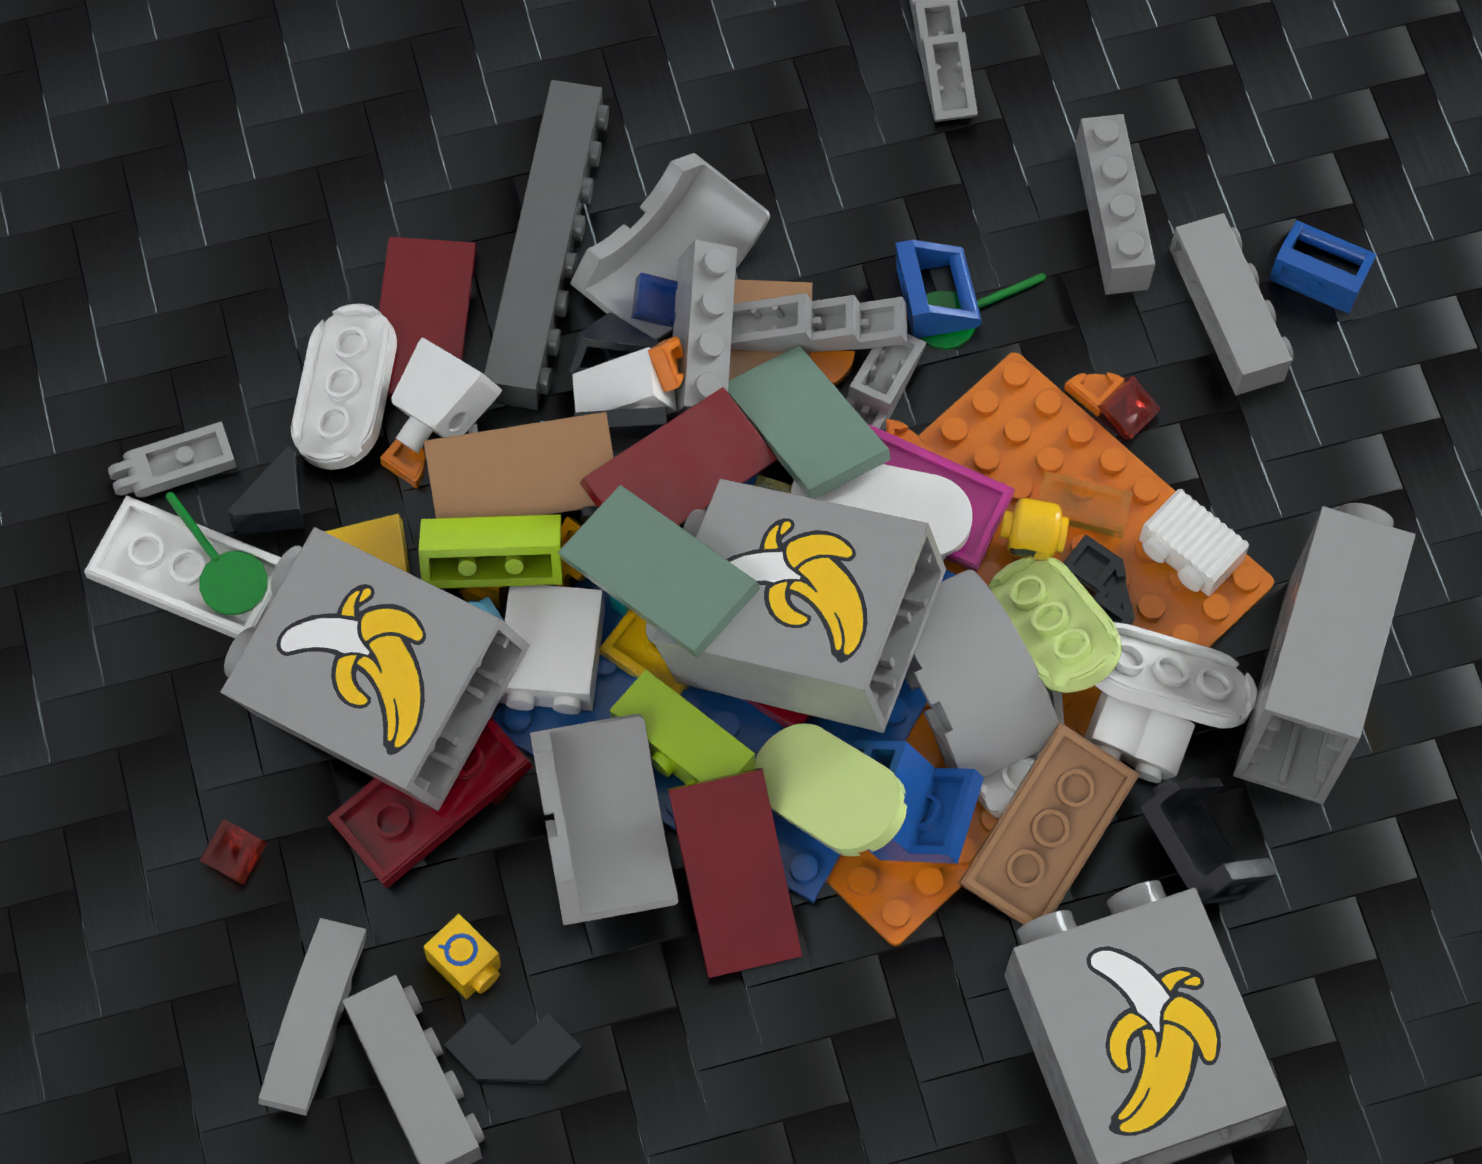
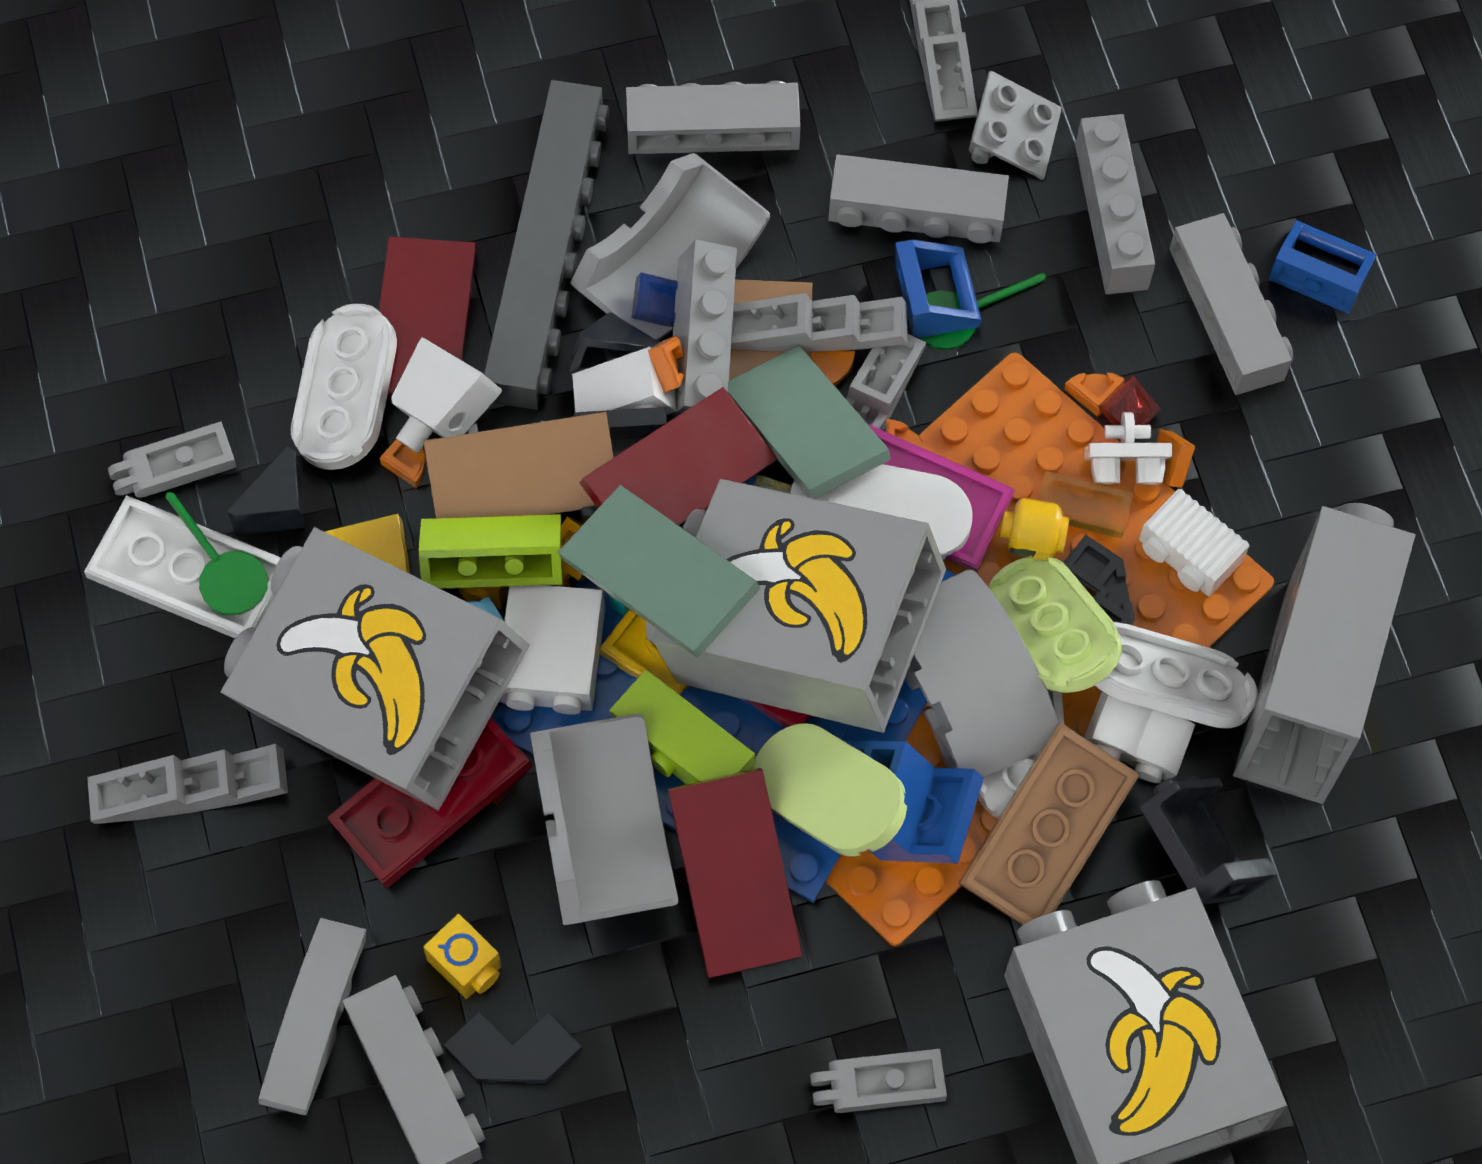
clear red tile [200,819,267,884] -> none
none -> light grey slope [88,744,288,824]
none -> light grey brick [626,81,800,154]
none -> light grey hinge [810,1049,947,1113]
none -> light grey brick [828,154,1009,243]
none -> light grey hinge [969,71,1062,180]
none -> white hips [1084,412,1172,485]
none -> orange tile [1157,429,1195,488]

